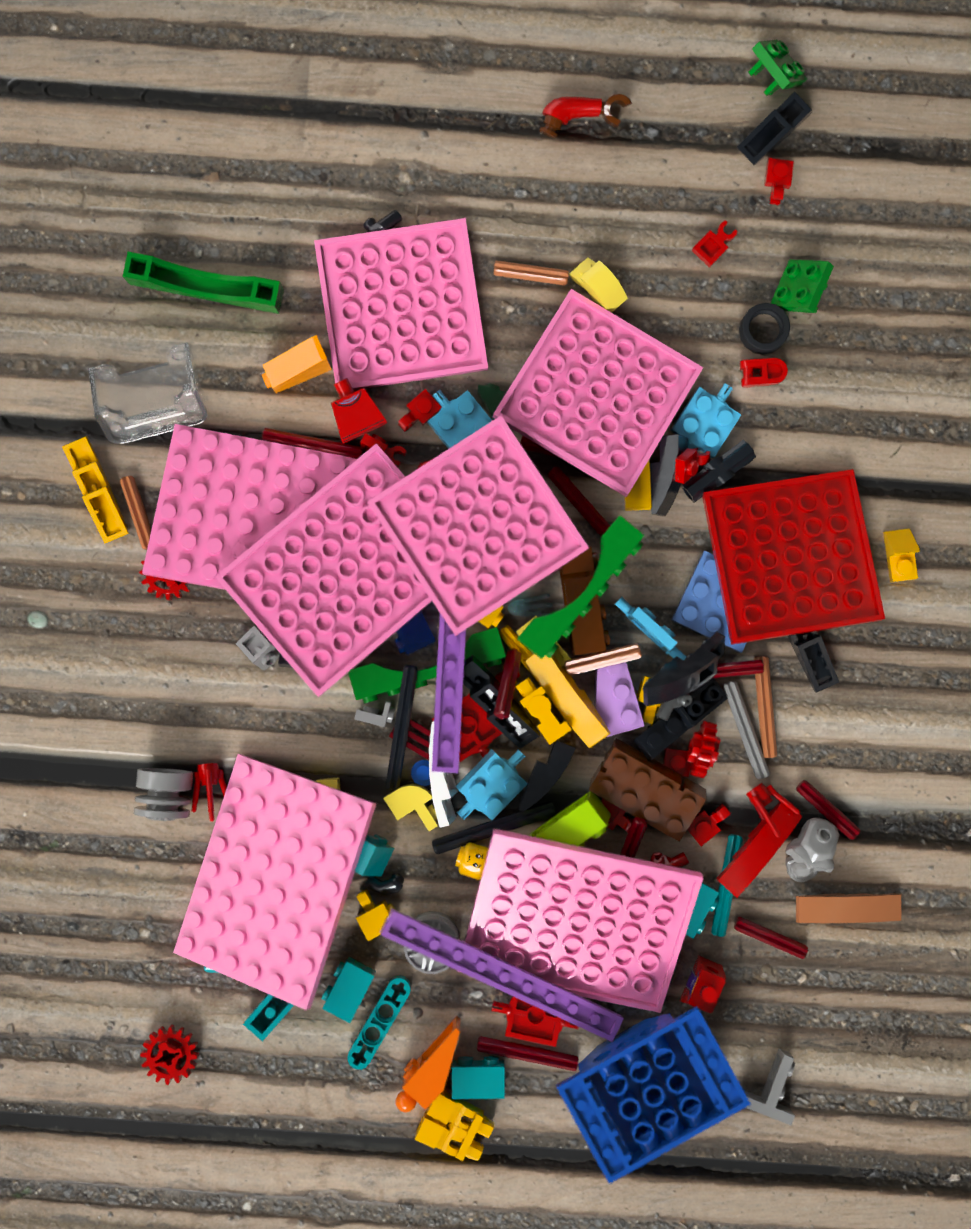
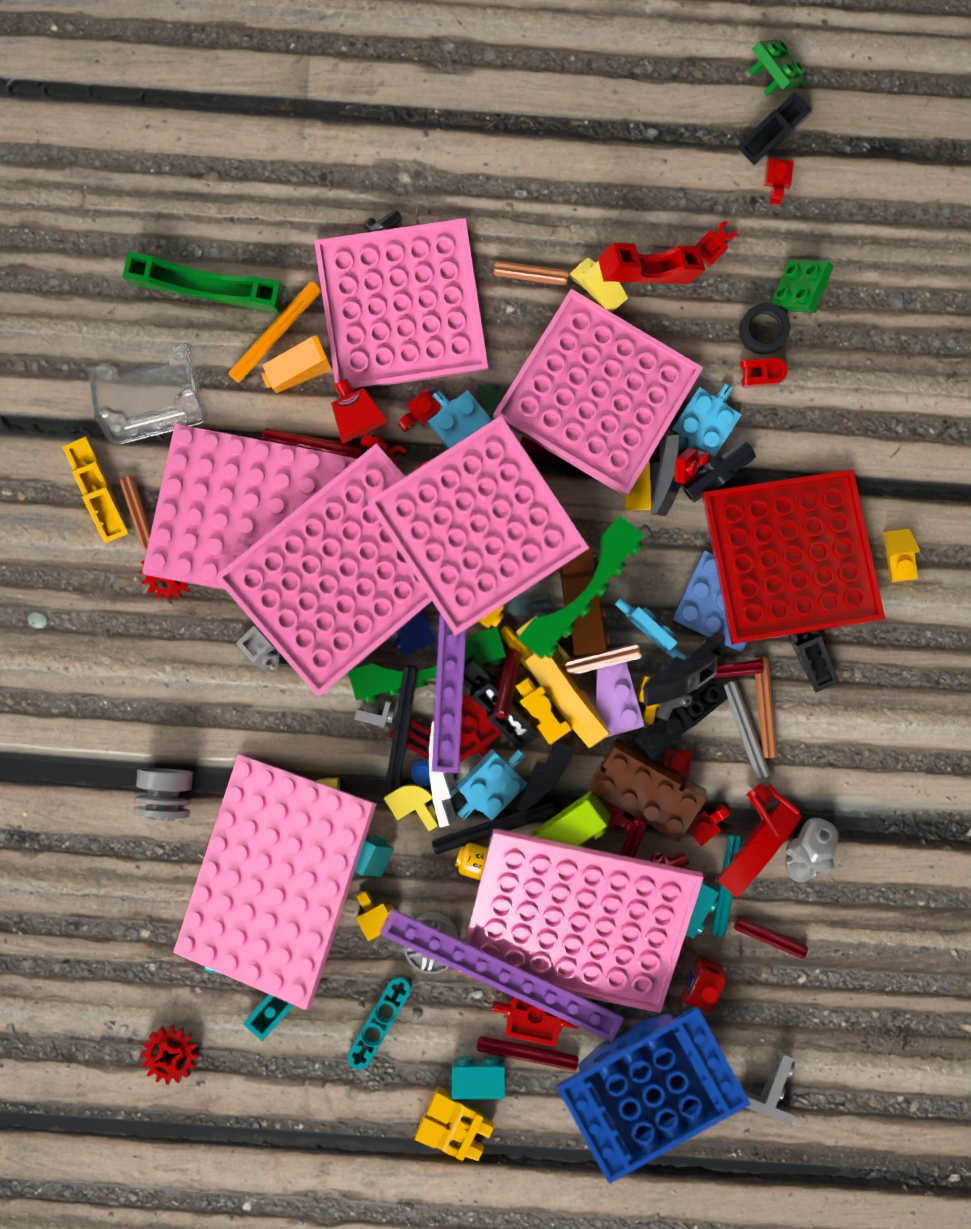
red plant [191,763,227,822] -> none
teal brick [321,957,376,1023] -> none
black arm [364,873,404,896] -> none
orange slope [395,1016,461,1112] -> none
piece [539,94,632,139] -> none
dark red axle [548,466,610,537] -> none
red gear [687,721,721,779] -> none
dark red axle [796,780,860,840] -> none
nougat slope [796,893,901,923] -> none
none -> light orange axle [228,281,321,383]
none -> red arch [598,243,705,284]

